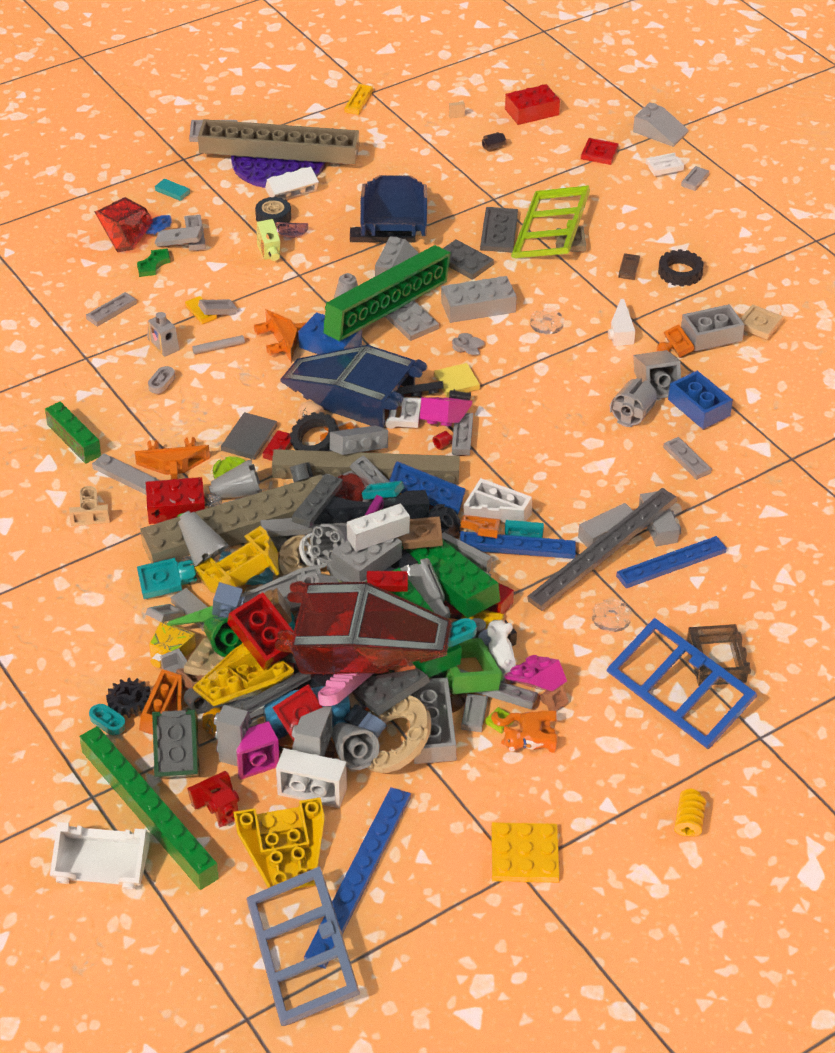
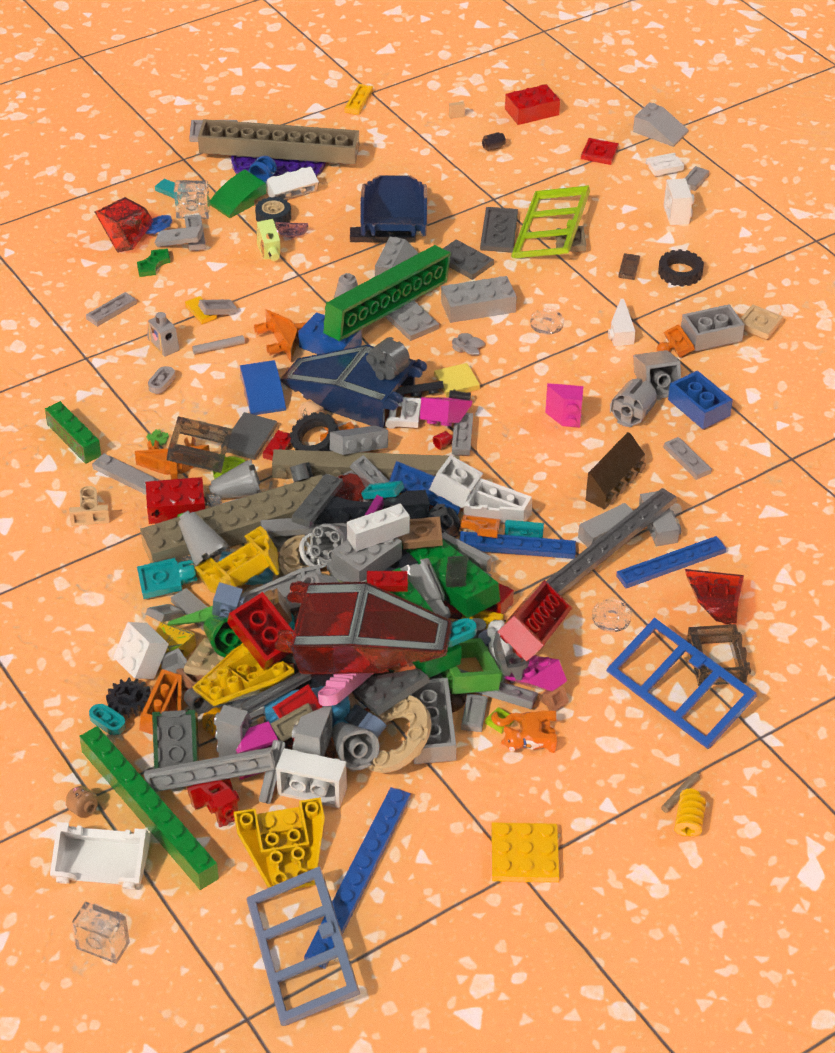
none -> medium nougat head [66,786,98,818]
none -> clear brick [71,901,130,964]
none -> white brick [113,622,169,679]
none -> light grey tile [144,747,276,792]
none -> bright green plant [146,429,169,446]
none -> clear smoke window [167,416,232,473]
none -> clear brick [174,180,210,219]
none -> green slope [209,169,266,218]
none -> blue slope [240,360,286,415]
none -> blue helmet [249,155,277,183]
none -> light grey axle [259,740,285,804]
none -> dark tan tile [271,703,313,741]
none -> dark grey brick [366,337,410,380]
none -> white brick [429,455,483,508]
none -> clear smoke tile [445,556,468,587]
none -> dark grey hair [493,630,529,681]
none -> red brick [498,580,572,662]
none -> dark pink slope [545,383,584,428]
none -> dark brown slope [585,432,646,510]
none -> dark tan piece [661,772,700,813]
none -> white brick [663,178,694,225]
none -> clear red wedge [685,569,744,624]

